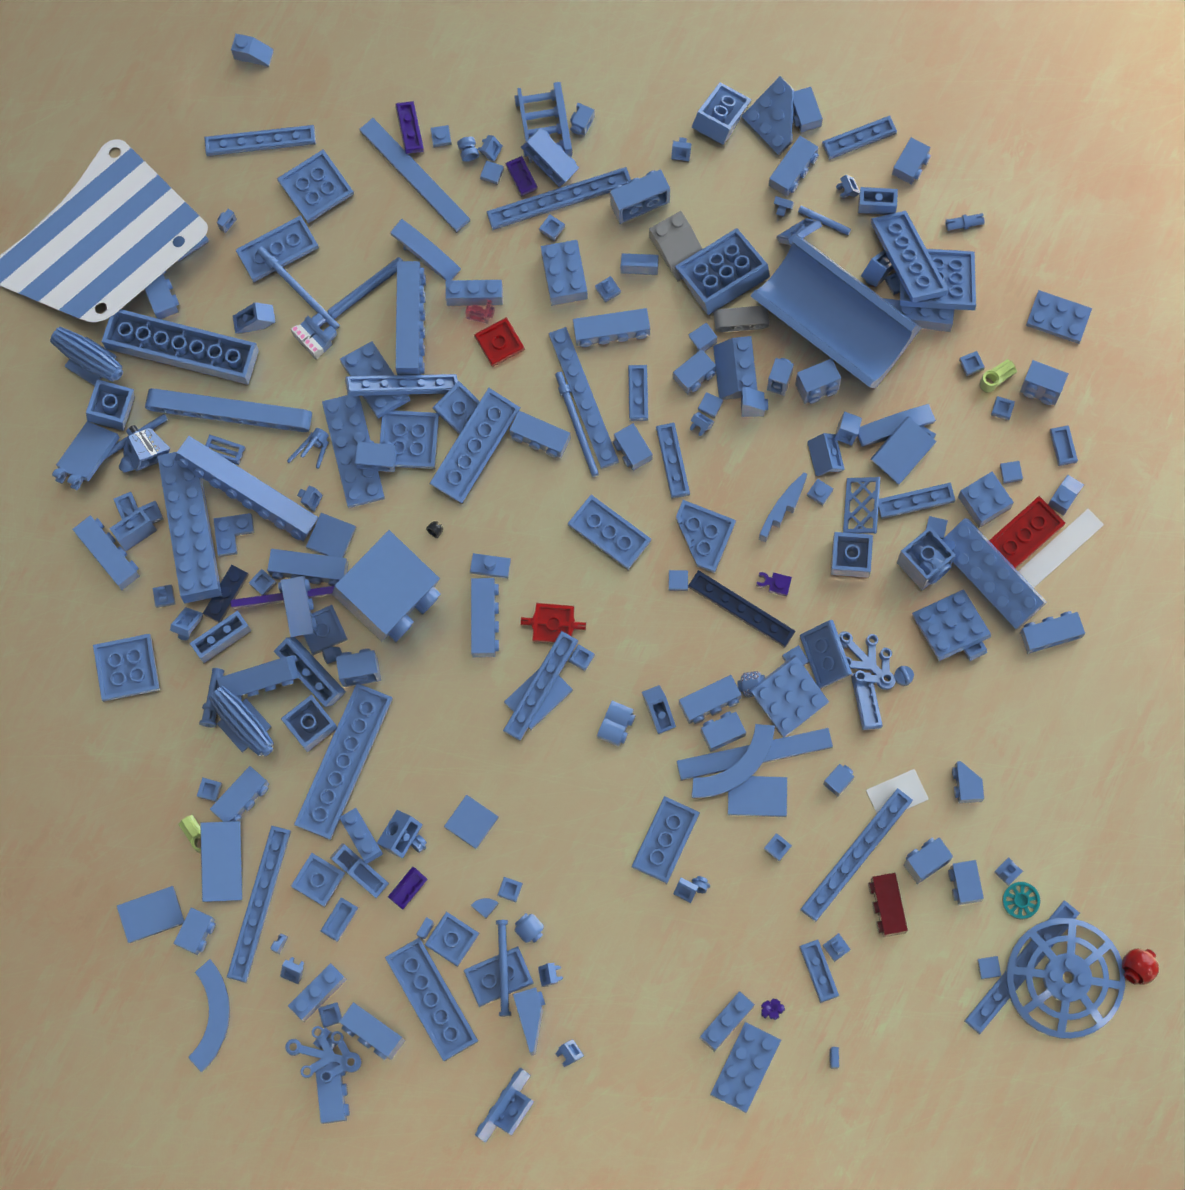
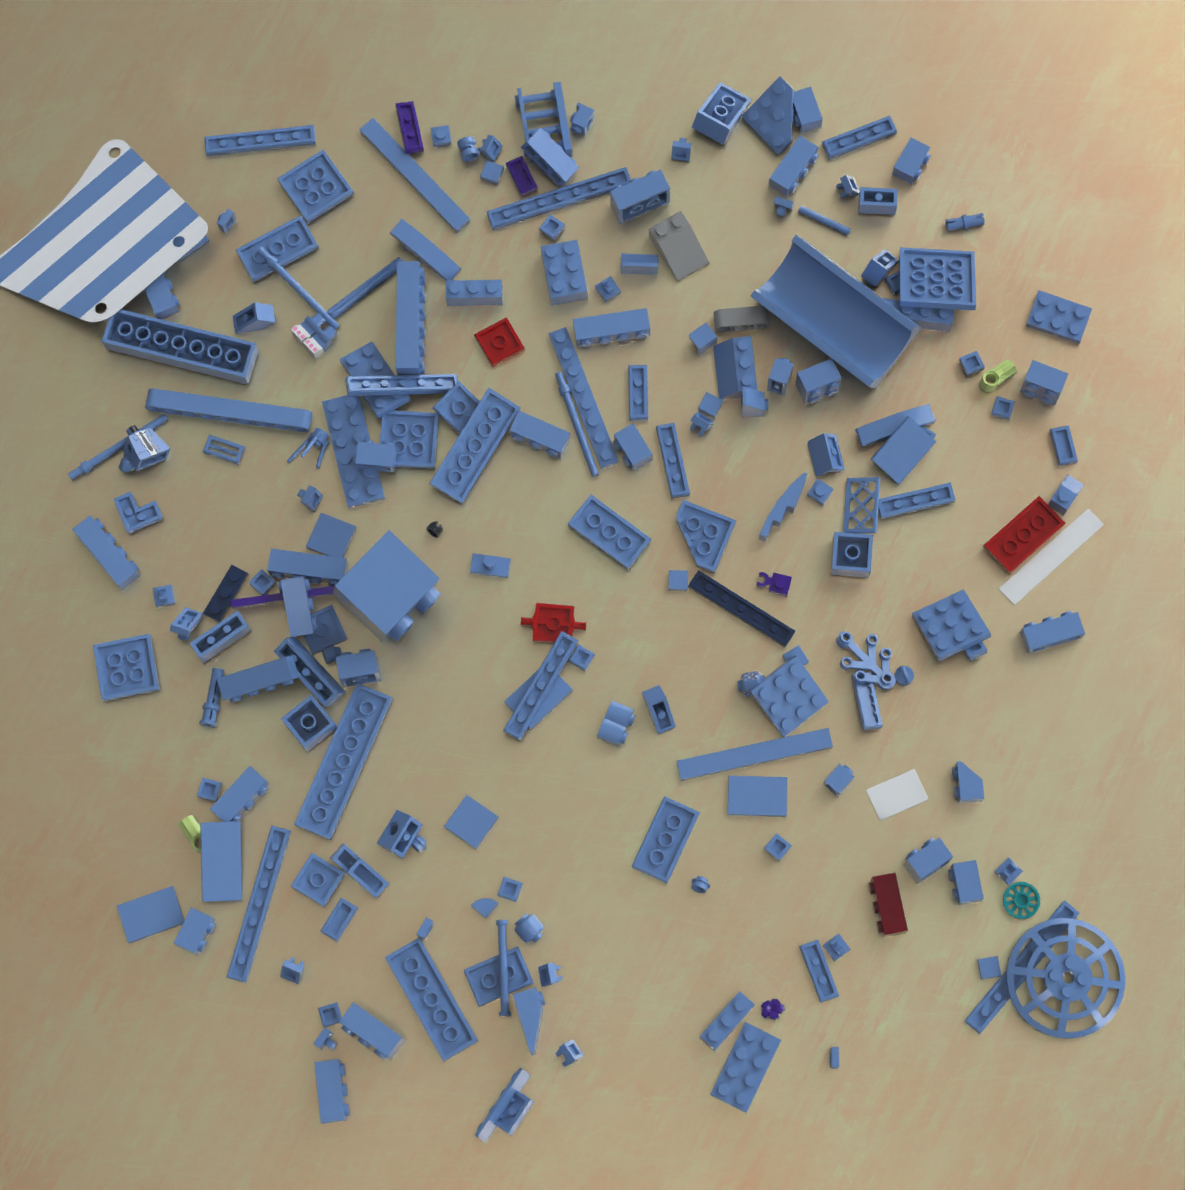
medium blue plate [50,327,123,386] -> none
medium blue tile [52,421,120,490] -> none
medium blue brick [86,379,135,431] -> none
medium blue panel [109,507,157,551] -> none
medium blue brick [158,452,222,604] -> none
medium blue brick [174,436,318,542] -> none
medium blue tile [188,959,230,1072] -> none
medium blue plate [209,686,274,756] -> none
medium blue plate [214,513,254,557] -> none
medium blue slope [231,34,274,67] -> none
medium blue tile [271,934,288,954] -> none
medium blue plant [285,1026,361,1083] -> none
medium blue brick [288,963,347,1022] -> none
medium blue plate [340,808,383,864] -> none
dark purple plate [388,866,428,910] -> none
medium blue tile [425,912,479,967] -> none
clear pink bracket [465,300,495,324] -> none
medium blue brick [471,578,499,658] -> none
medium blue brick [673,349,716,394] -> none
medium blue tile [673,877,699,903] -> none
medium blue slope [675,228,770,315] -> none
medium blue brick [679,675,741,724] -> none
medium blue tile [692,724,775,798] -> none
medium blue brick [700,711,746,752] -> none
medium blue tile [776,218,822,245] -> none
medium blue tile [800,620,852,688] -> none
medium blue tile [800,788,913,922] -> none
medium blue panel [834,411,862,446] -> none
medium blue plate [871,211,948,303] -> none
medium blue brick [897,527,956,591] -> none
medium blue tile [926,516,948,539] -> none
medium blue brick [942,518,1047,629] -> none
medium blue brick [958,471,1014,528] -> none
medium blue tile [1000,461,1023,483] -> none
red plant [1122,948,1159,985] -> none

